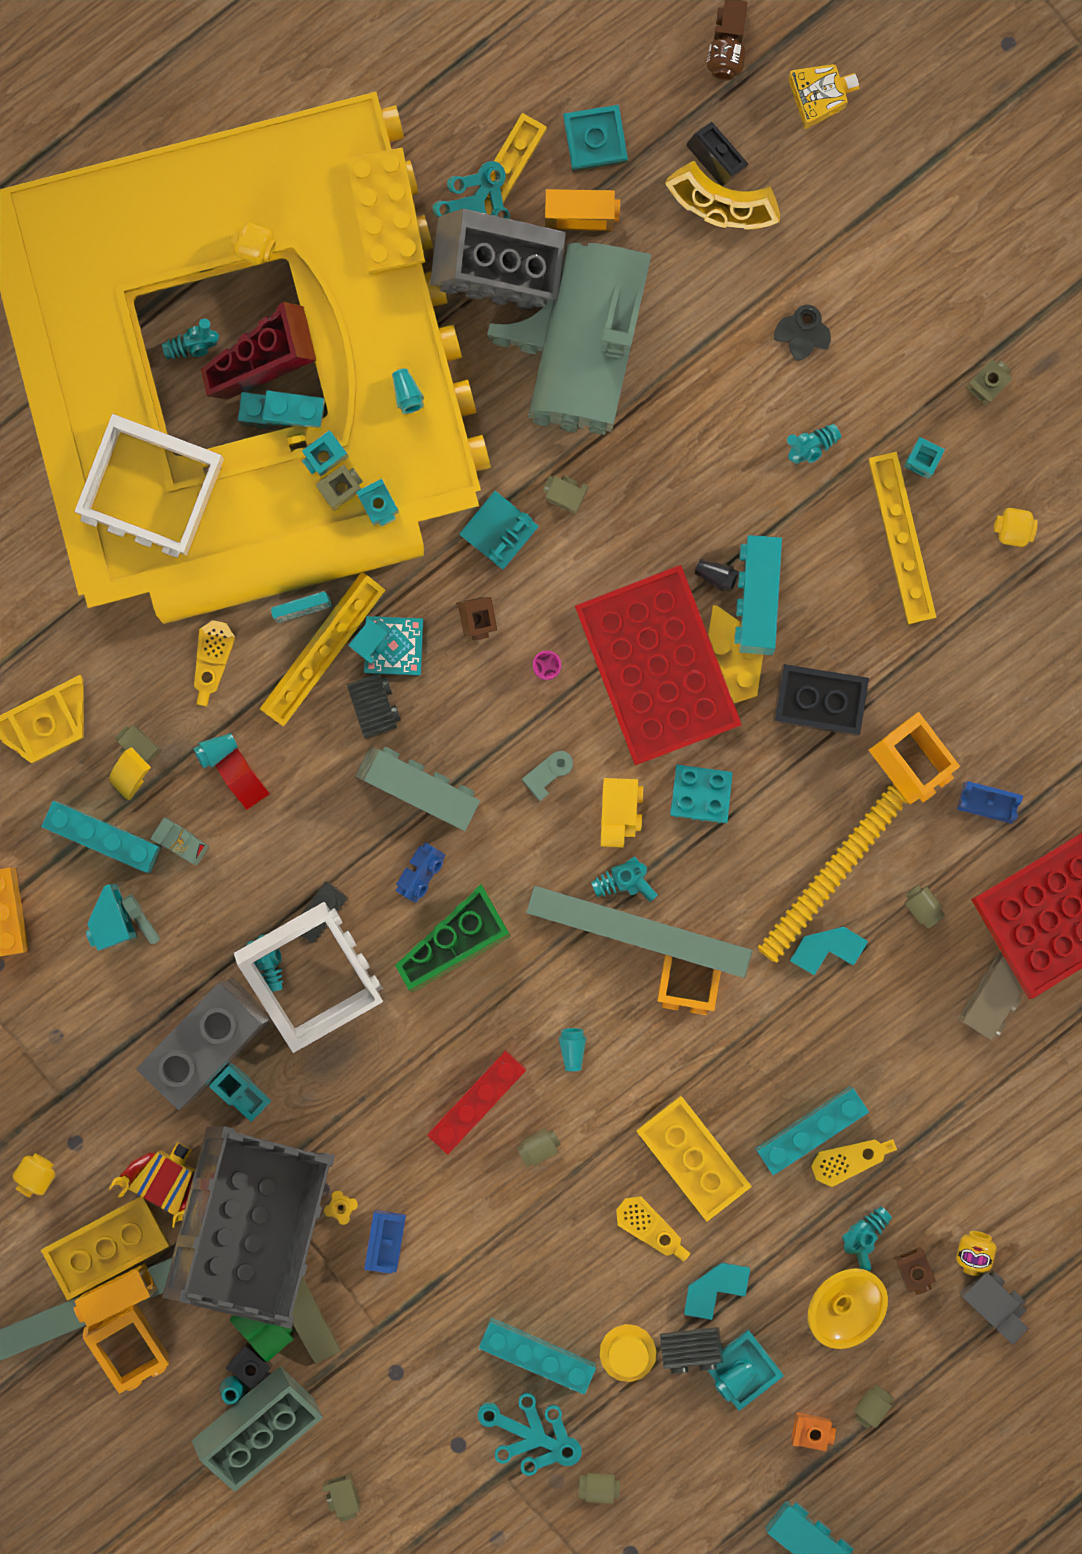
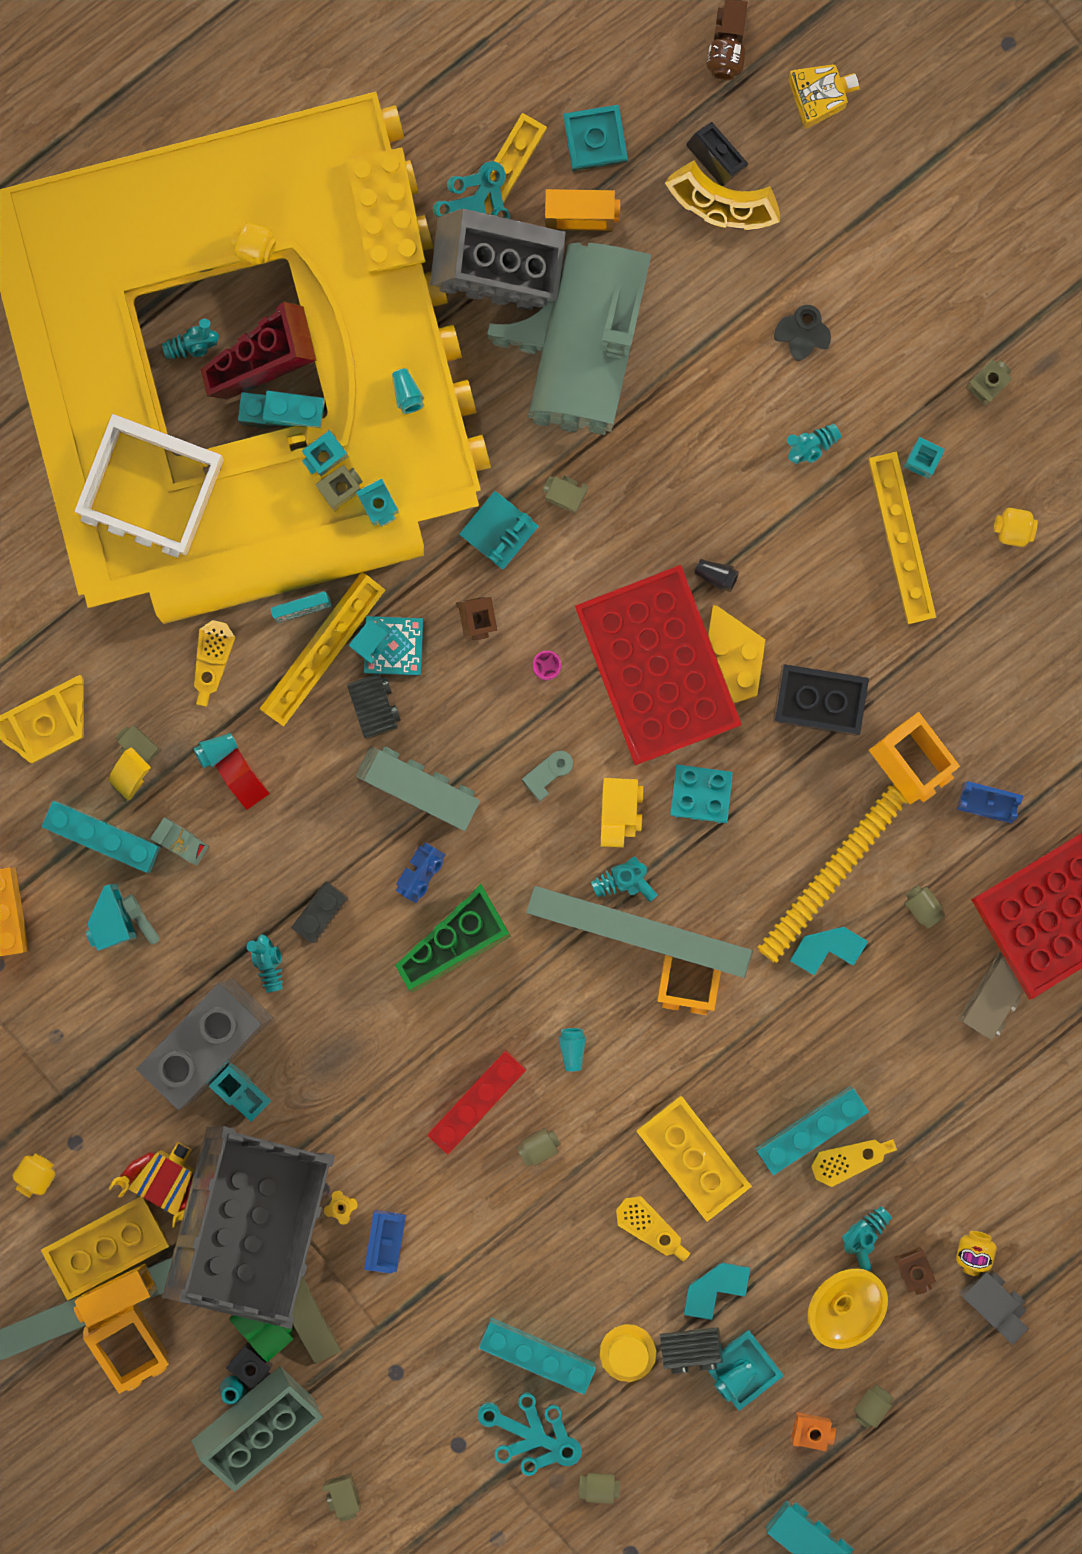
white window [234,902,383,1053] -> none
teal brick [734,535,782,655] -> none

